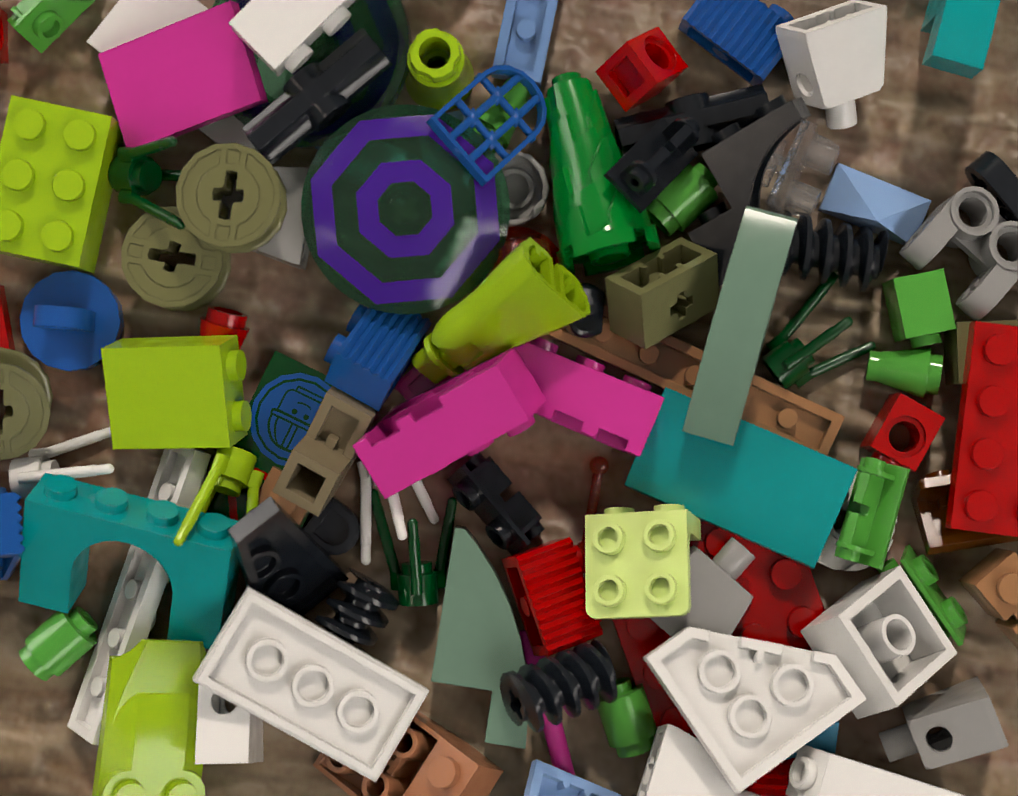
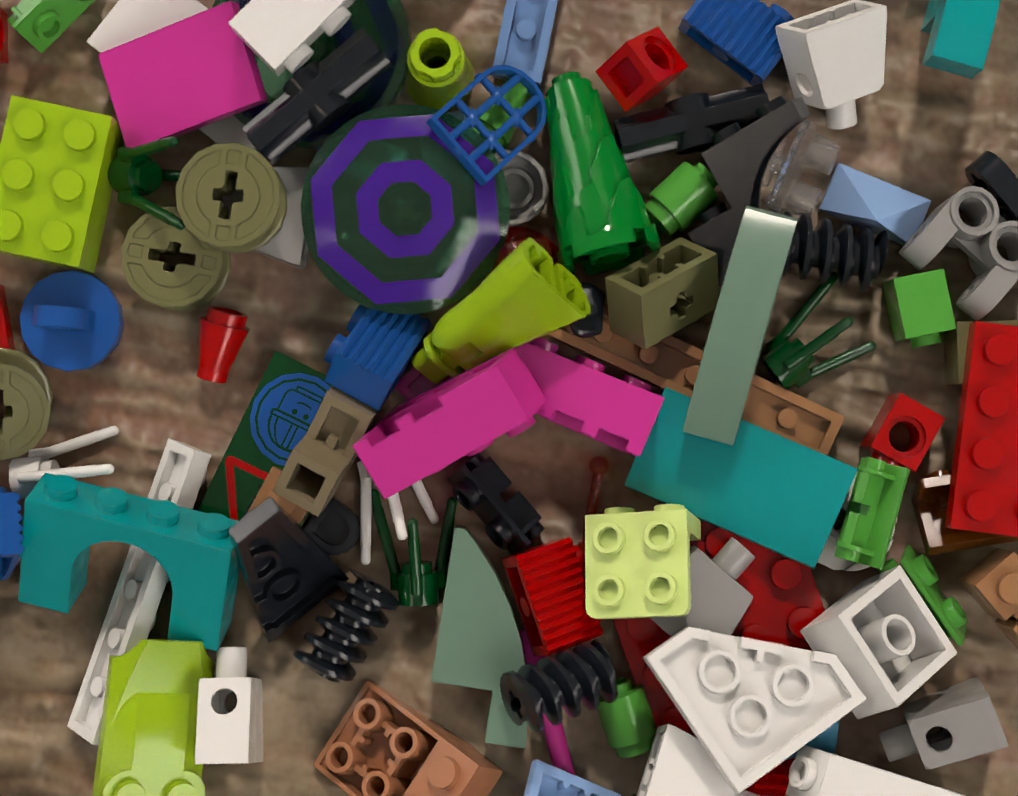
bright green brick [19,606,98,681] -> none
lime brick [101,335,252,449] -> none
lime plant [173,446,265,546] -> none
white tile [192,586,429,782] -> none
black hinge [603,117,700,213] -> none
bright green cone [865,348,943,398] -> none

